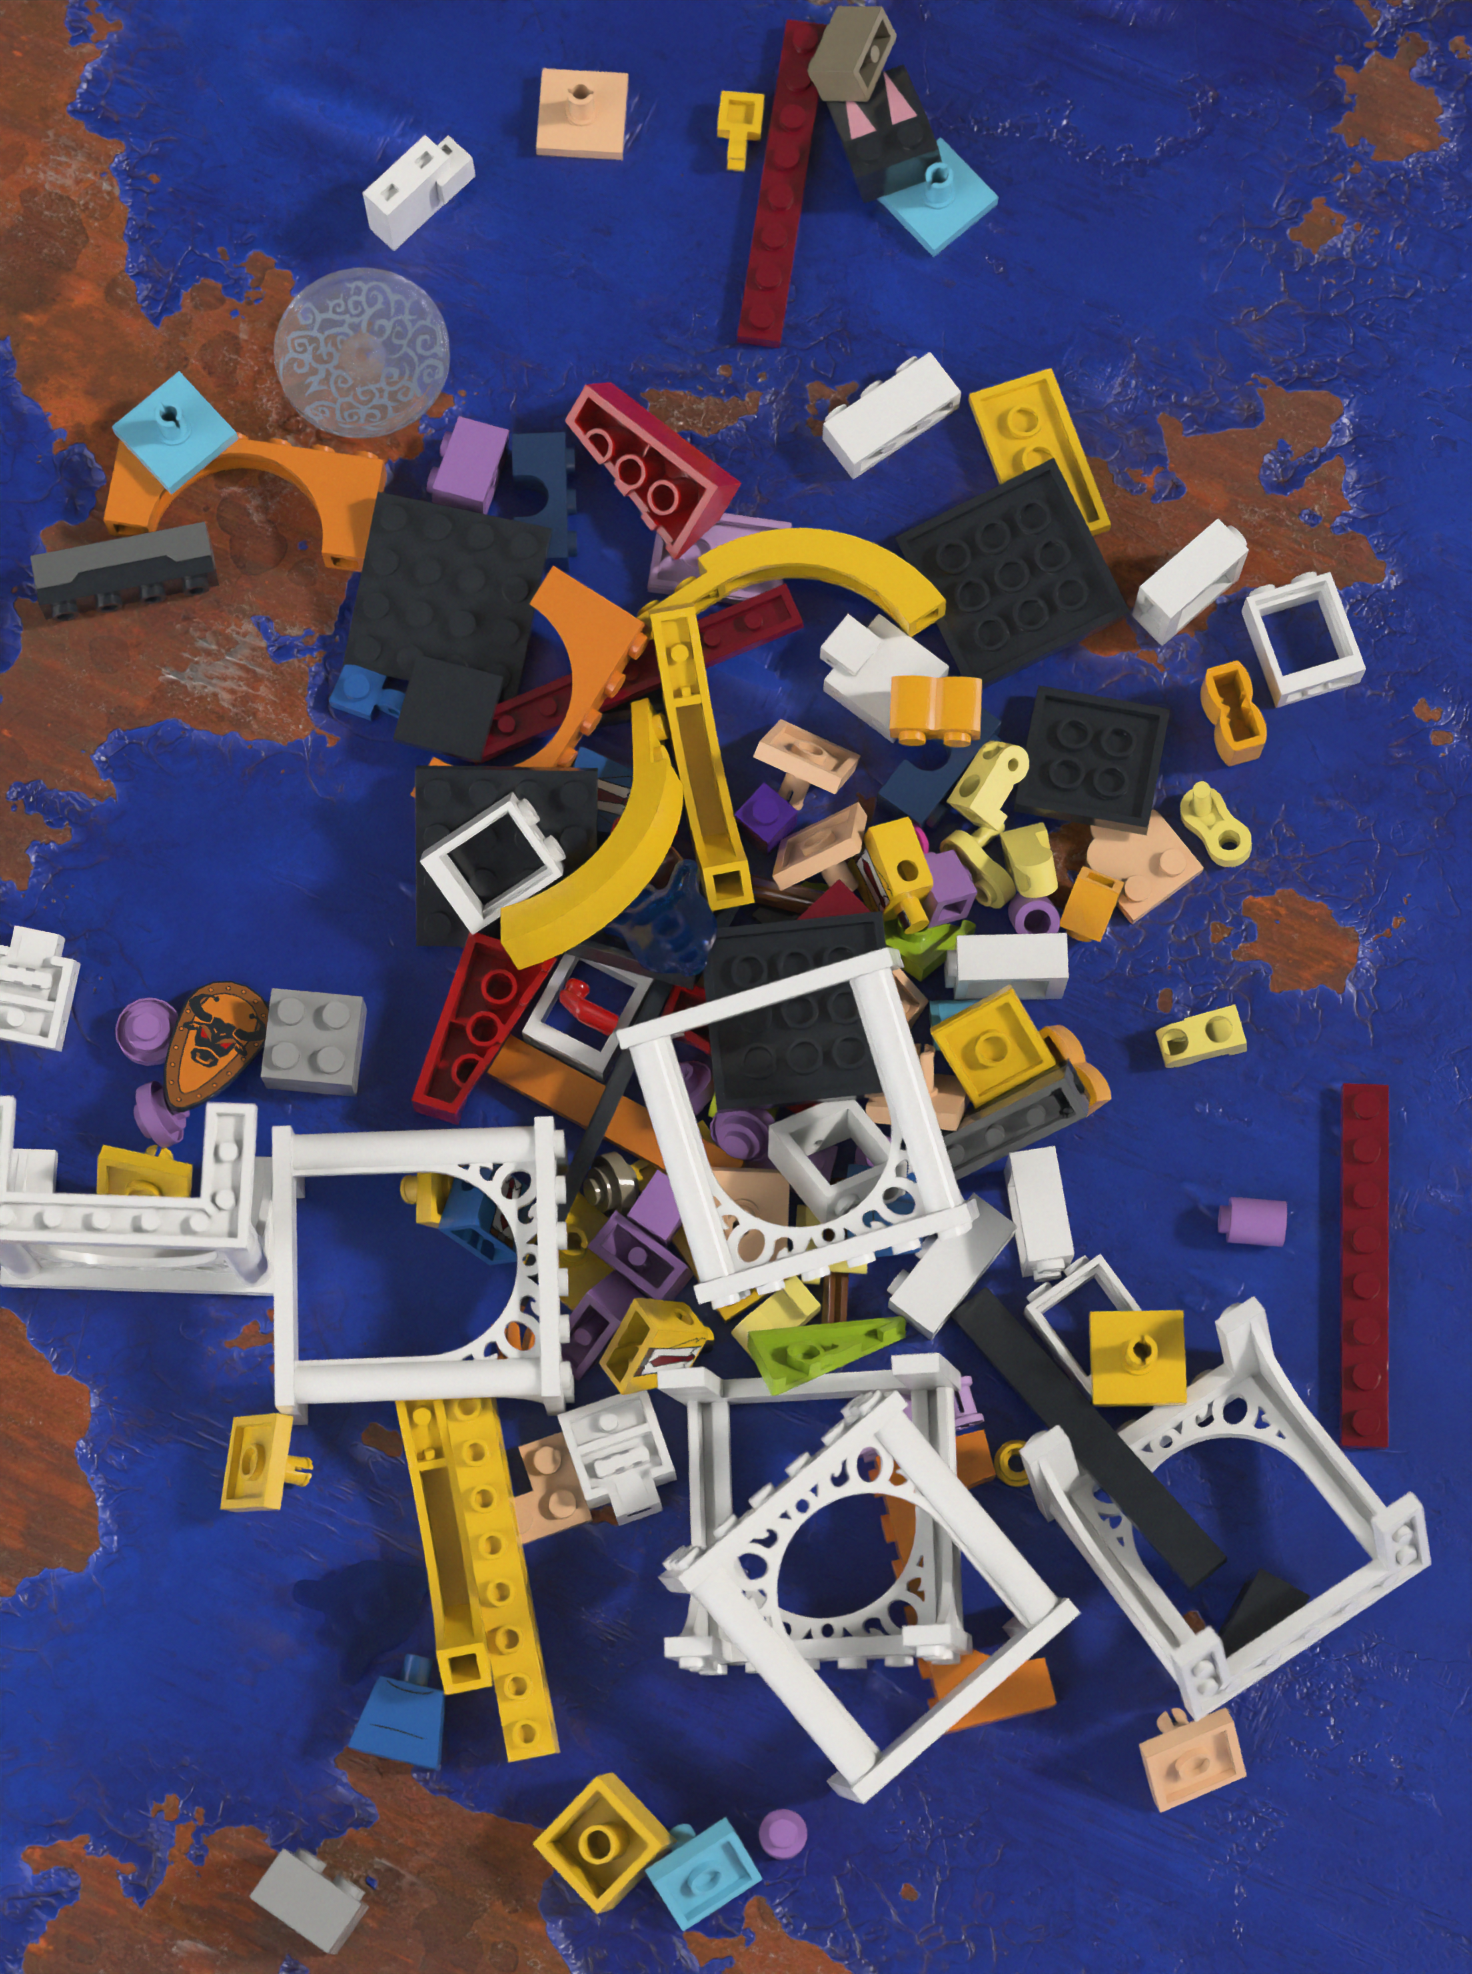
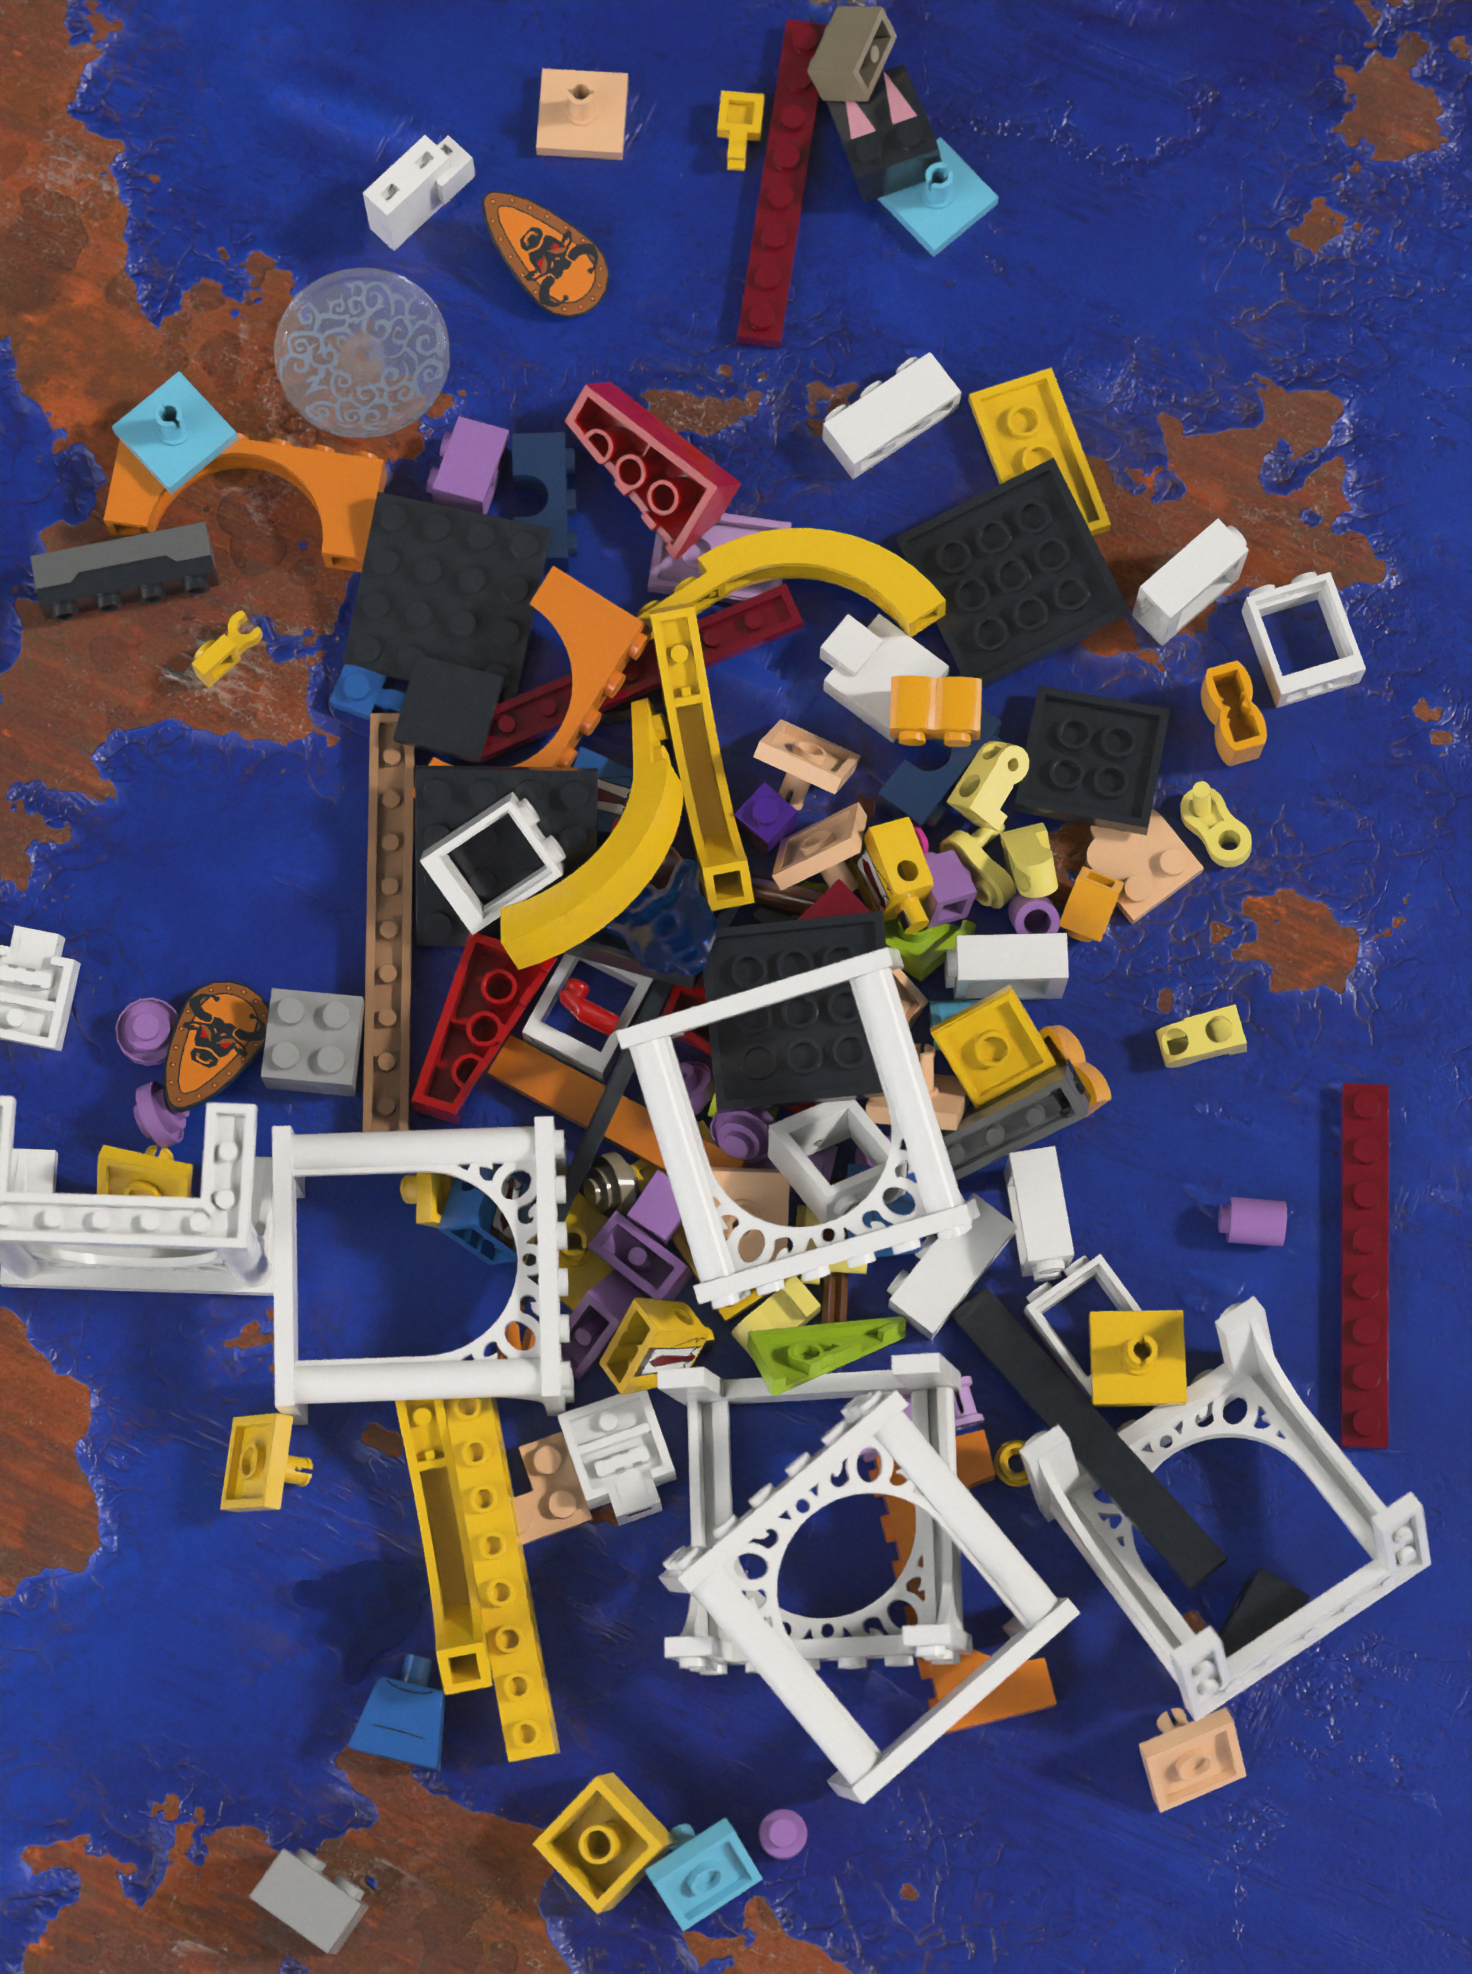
none -> yellow plate [191,611,263,689]
none -> medium nougat plate [363,713,416,1132]
none -> shield [481,190,609,318]

